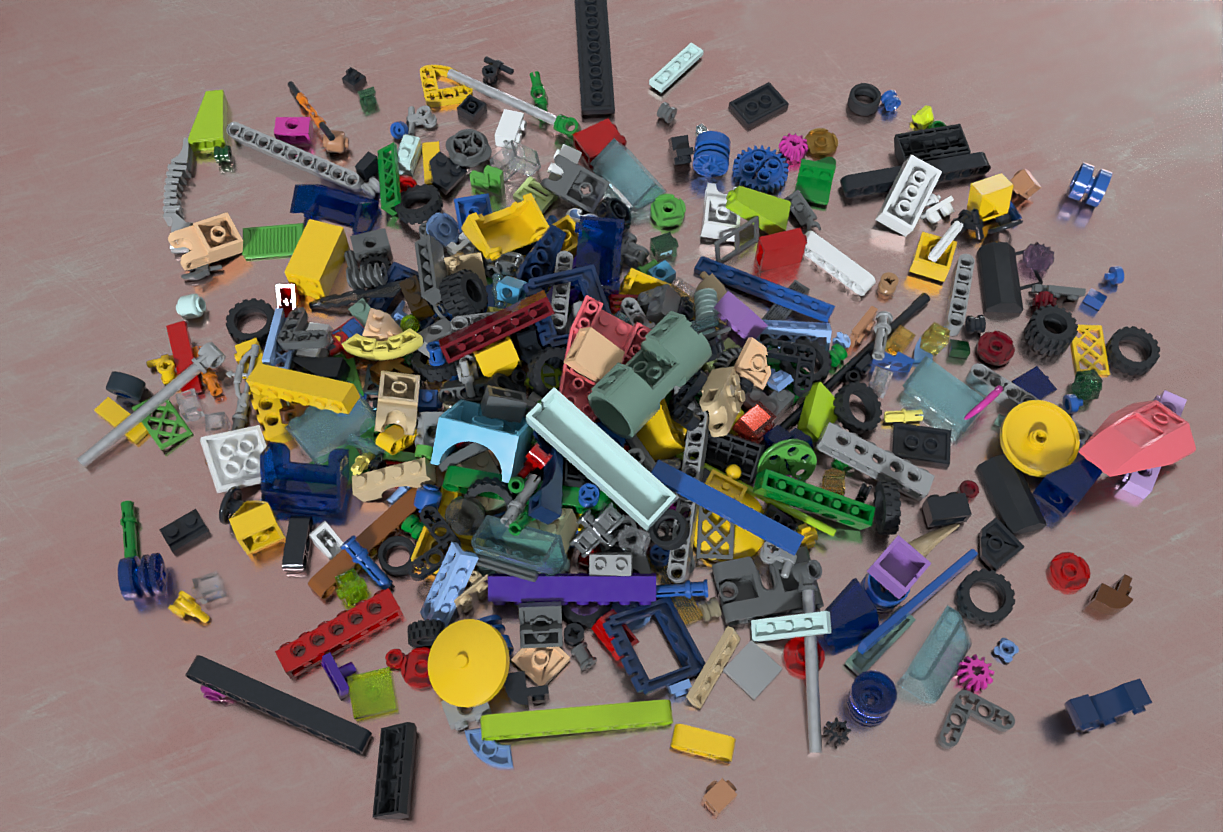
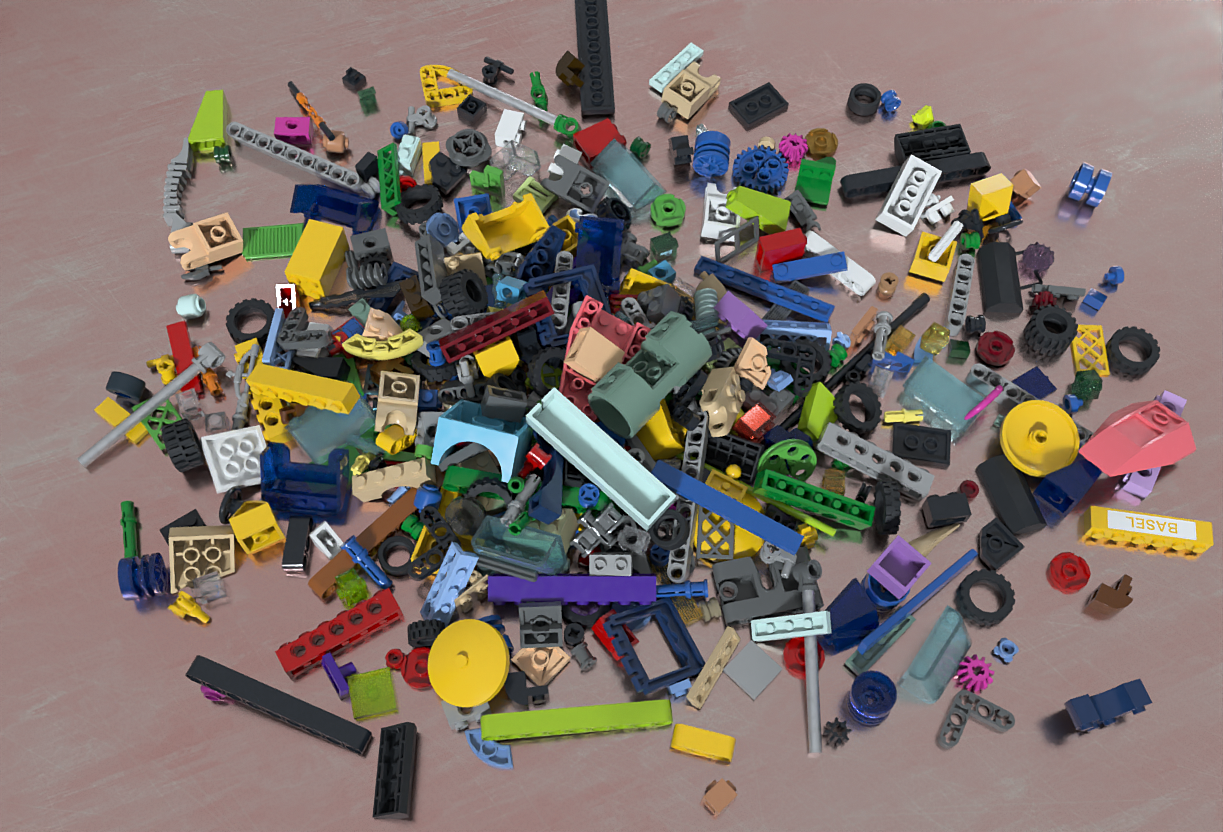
none -> black tyre [162,418,205,472]
none -> tan wedge [169,525,235,594]
none -> dark brown brick [556,50,585,88]
none -> dark green wheel [630,136,651,158]
none -> tan brick [661,61,721,119]
none -> tan tile [758,137,776,151]
none -> blue plate [772,251,848,284]
none -> green wheel [960,231,980,250]
none -> yellow brick [1084,506,1214,553]

